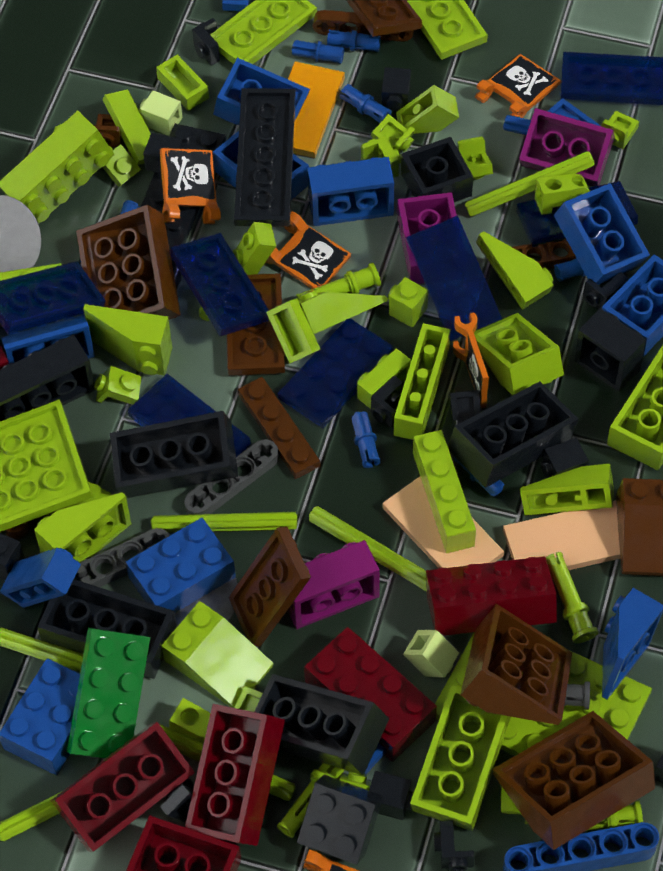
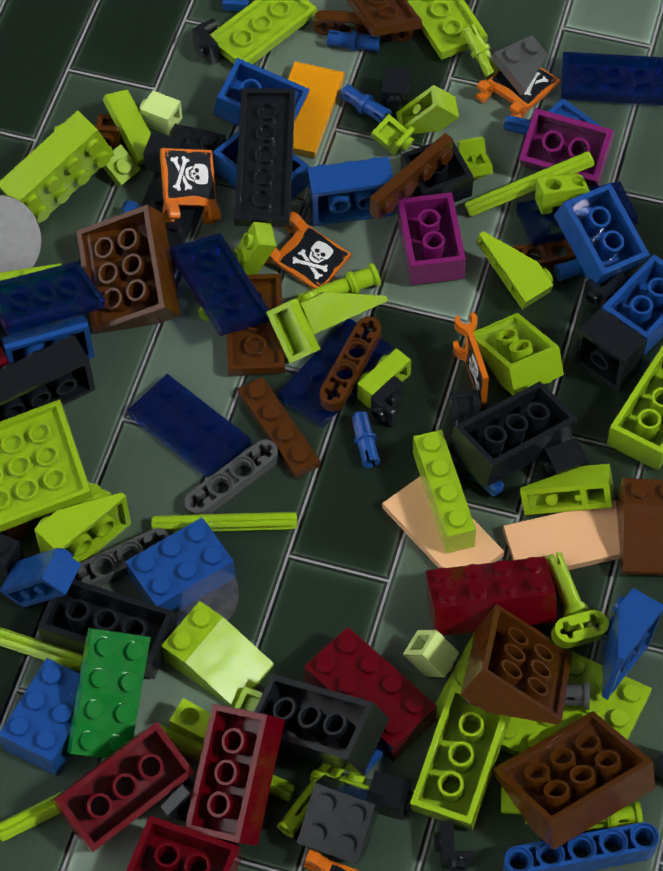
lime slope [83,304,173,376] -> none
lime bracket [94,366,142,405] -> none
black brick [110,411,238,498] -> none
lime piece [156,54,209,111] -> none
reddish brown plate [228,527,311,647] -> none
magenta brick [288,540,380,629] -> none
blue axle [292,40,344,64] -> none
lime axle [309,506,427,592] -> none
lime bracket [361,136,401,178] -> none
lime brick [388,277,428,327] -> none
lime brick [394,323,451,440] -> none
clear blue plate [405,216,502,341] -> none
lime bracket [601,111,639,149] -> none
none -> reddish brown beam [319,316,382,412]
none -> reddish brown plate [370,133,453,220]
none -> lime pin [460,24,500,78]
none -> dark grey wing [491,35,548,96]
none -> lime beam [551,610,609,649]

